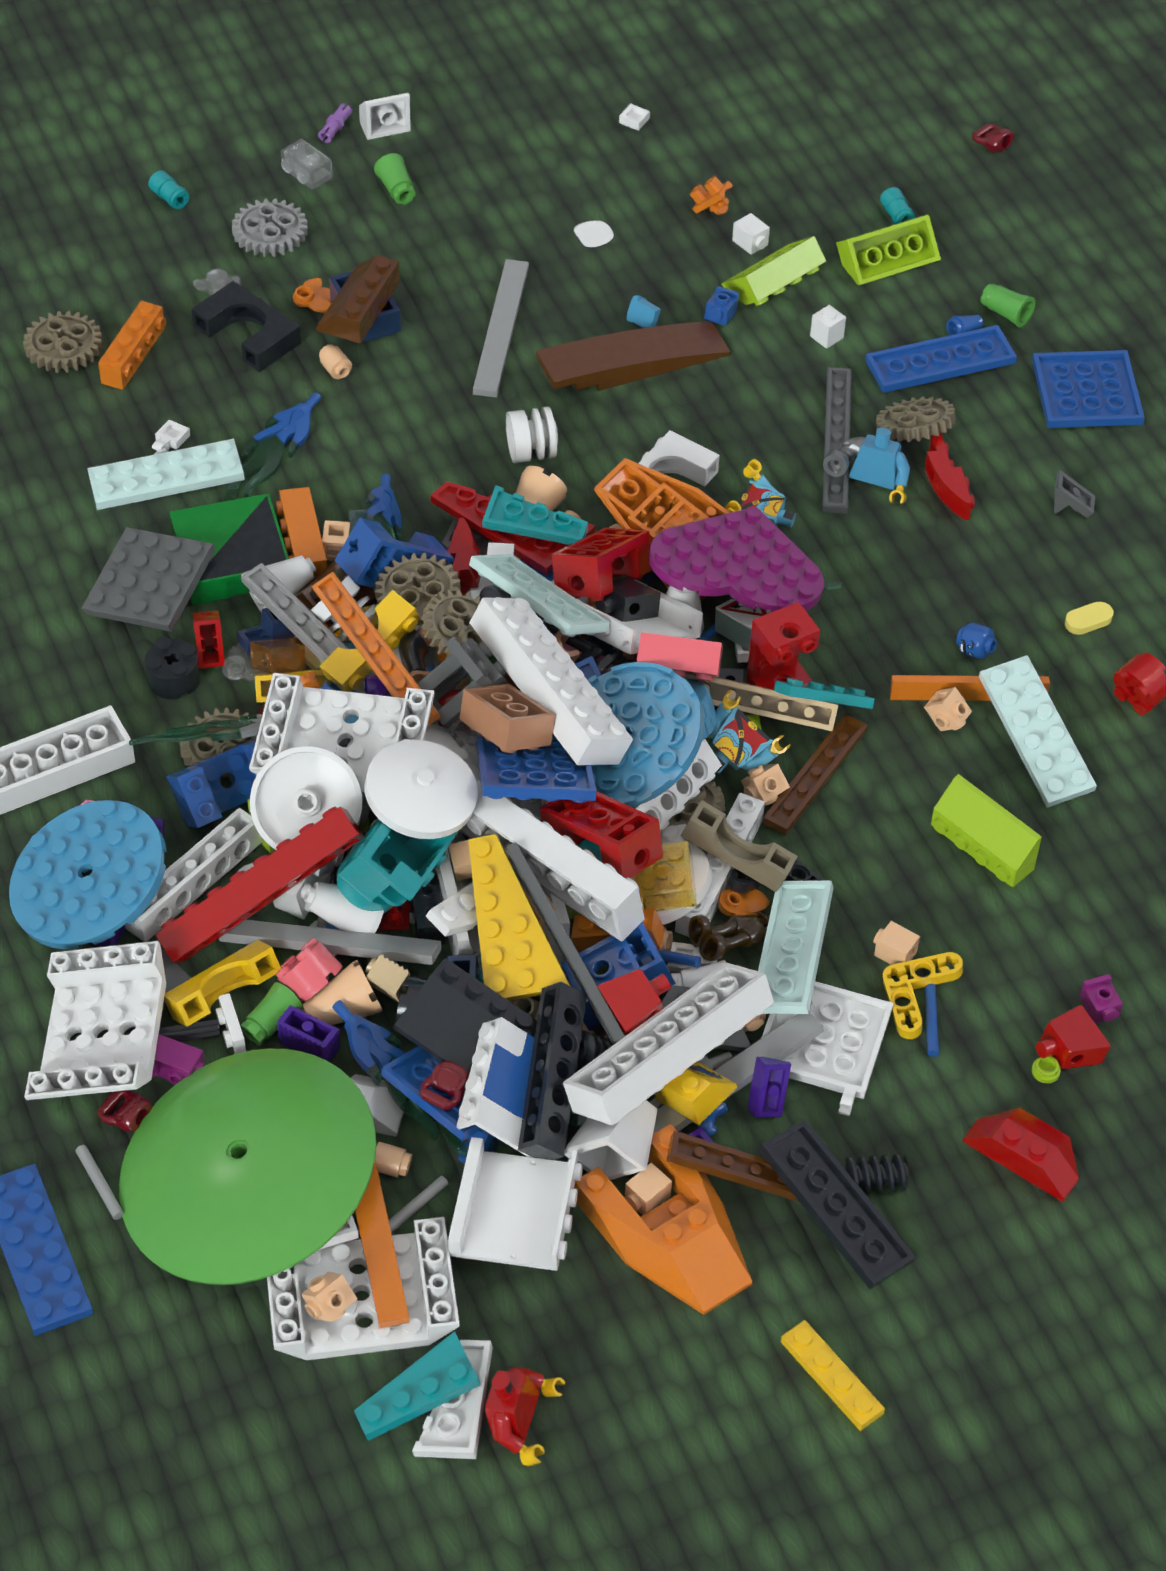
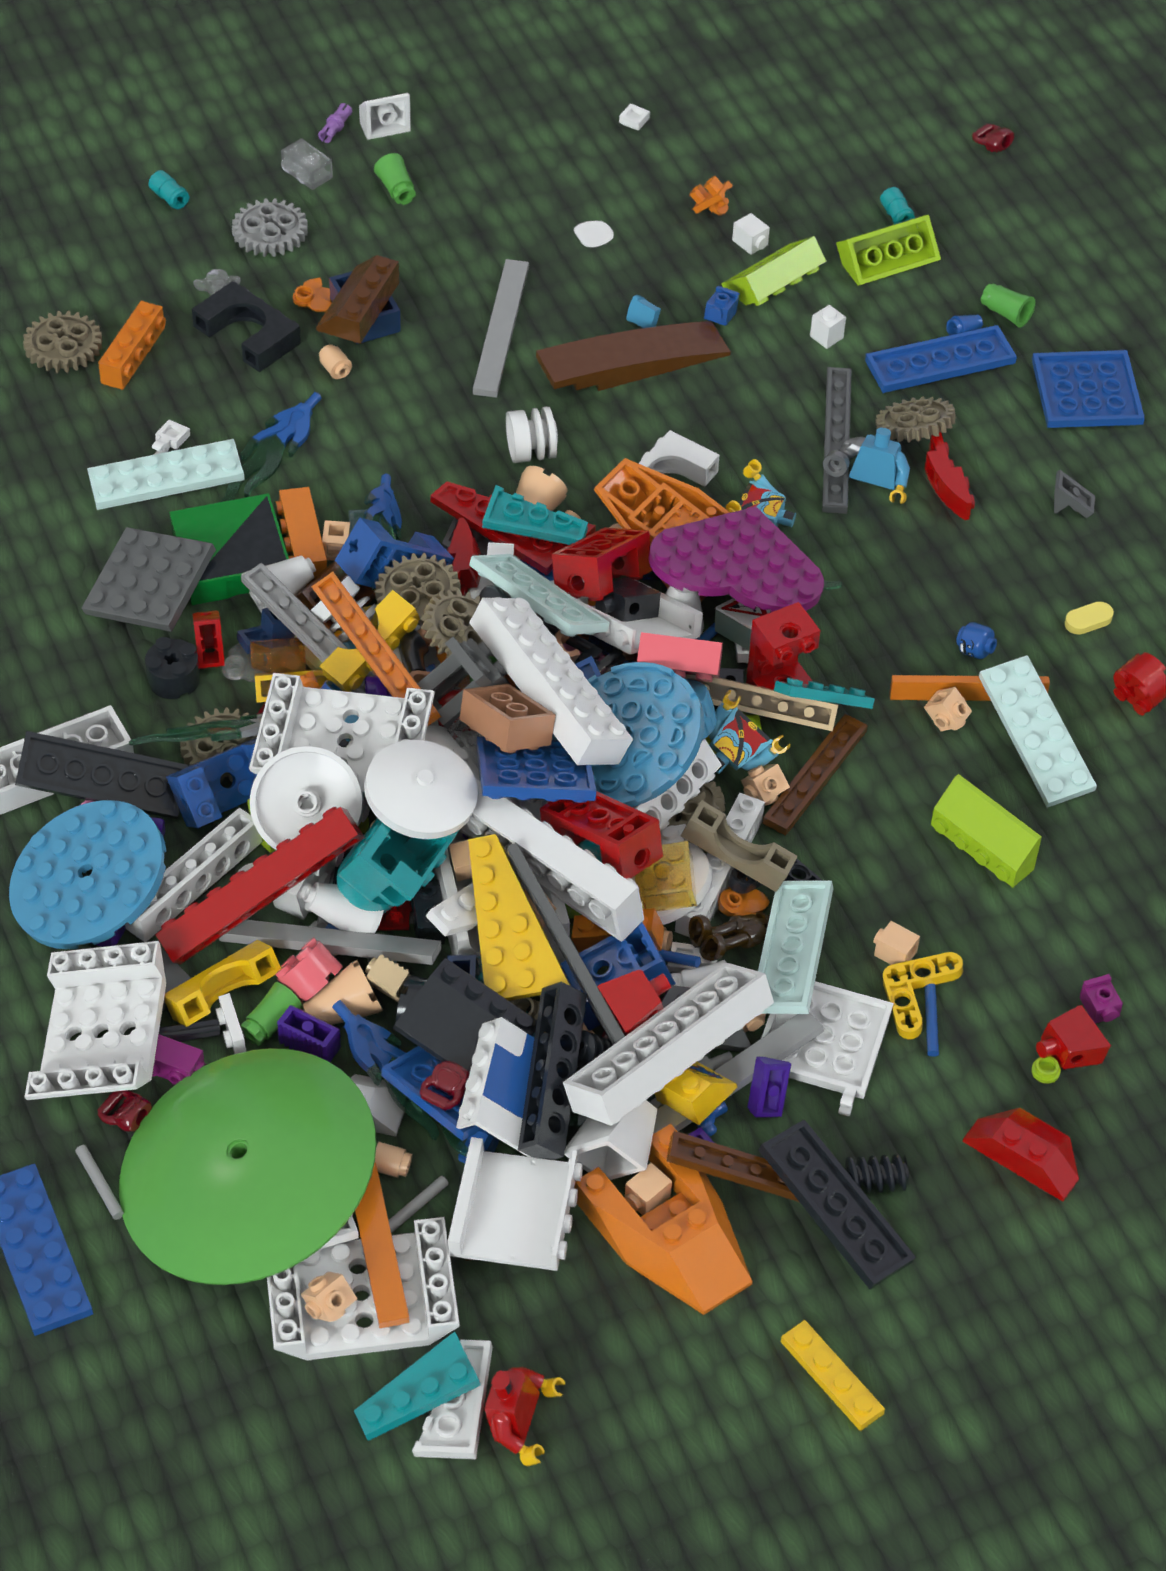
none -> black plate [15,731,188,819]

